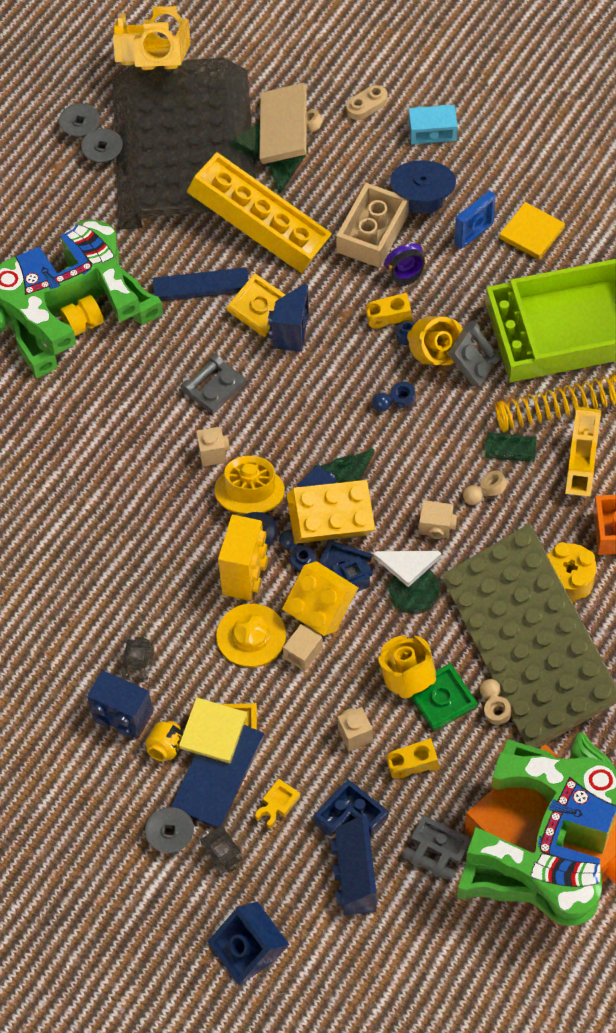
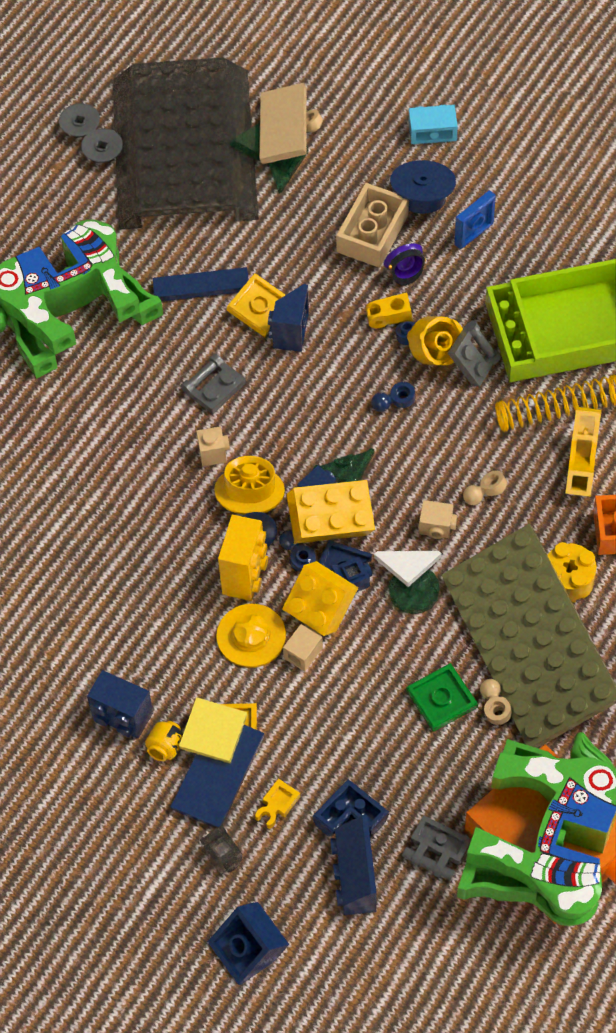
yellow wheel [60,295,104,336] -> none
yellow piece [113,6,190,70] -> none
clear smoke window [120,637,155,681] -> none
dark grey piece [145,807,194,853] -> none
yellow arch [187,152,332,274] -> none
tan brick [338,707,373,752] -> none
tan plate [347,85,388,120] -> none
yellow brick [378,635,436,698] -> none
yellow leg [386,738,440,779] -> none
clear green tile [485,432,537,462] -> none
yellow tile [499,202,565,260] -> none

